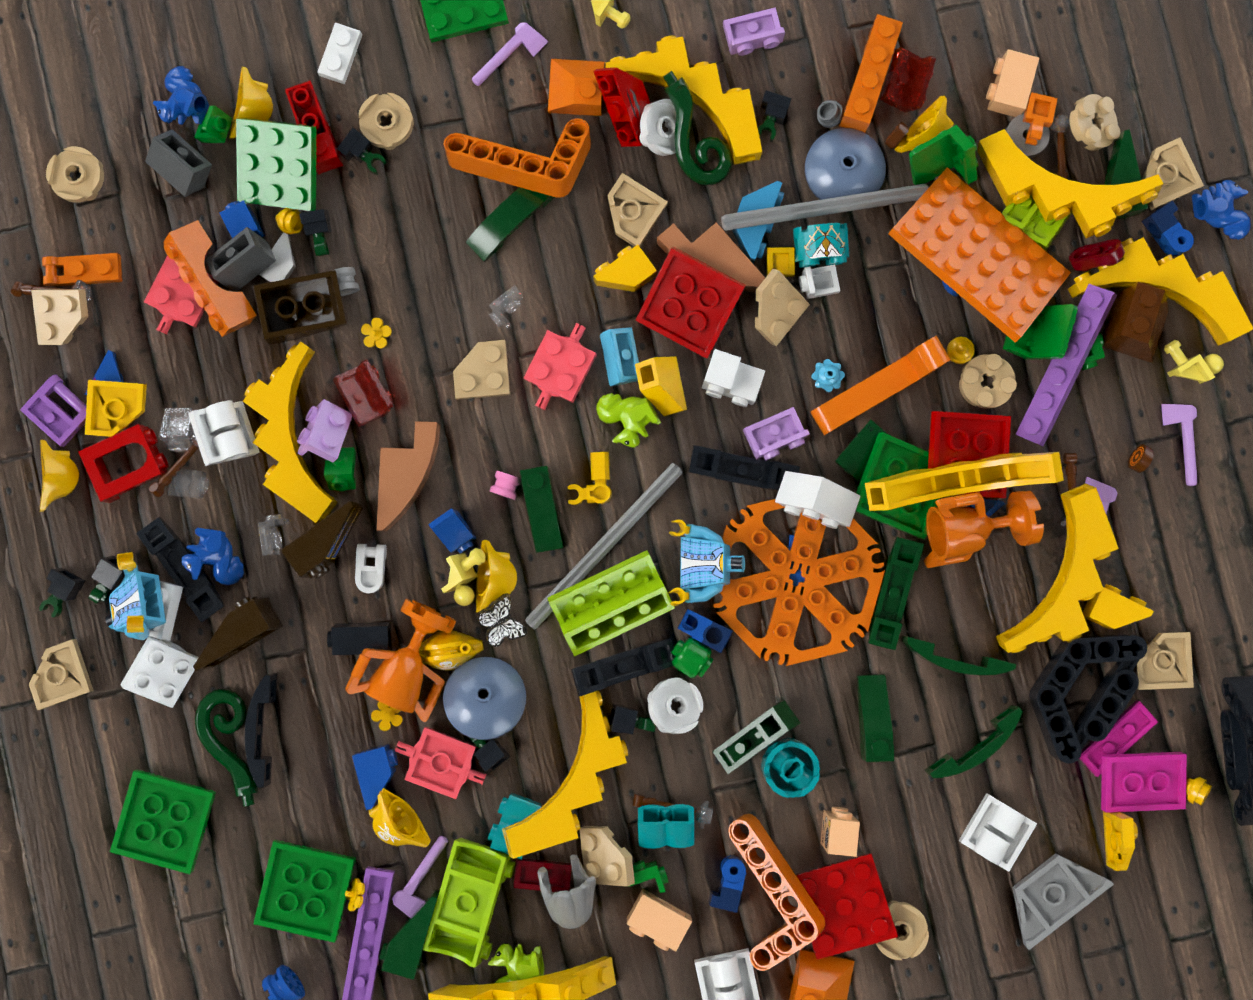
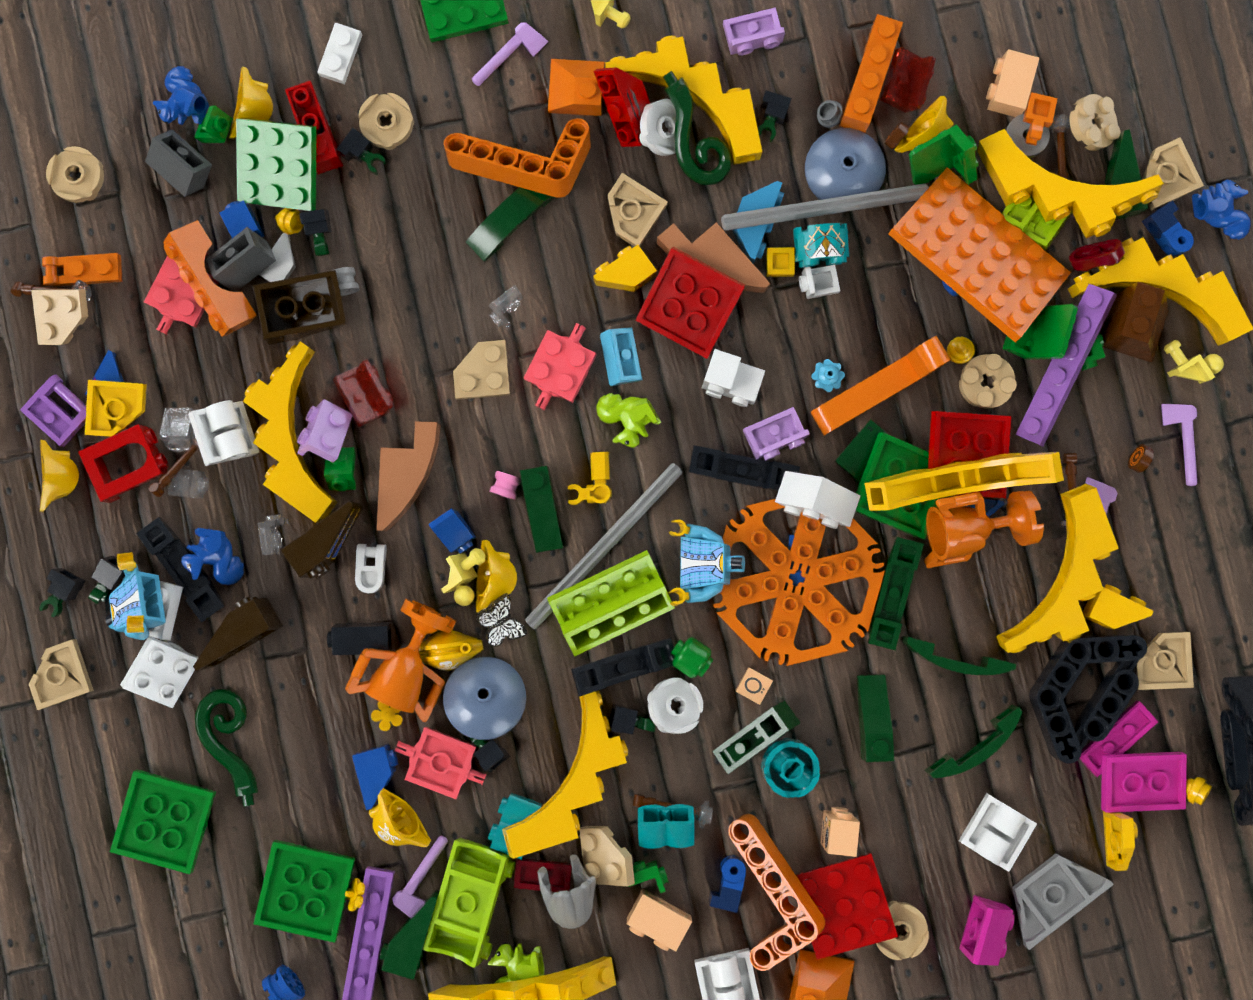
black slope [245,674,277,788] -> none
yellow plant [361,318,392,349] -> none
yellow slope [635,356,687,416] -> none
leg [677,609,733,653] -> none
tan plate [755,269,810,346] -> none
none -> light nougat tile [735,667,773,705]
none -> dark pink slope [959,895,1014,966]

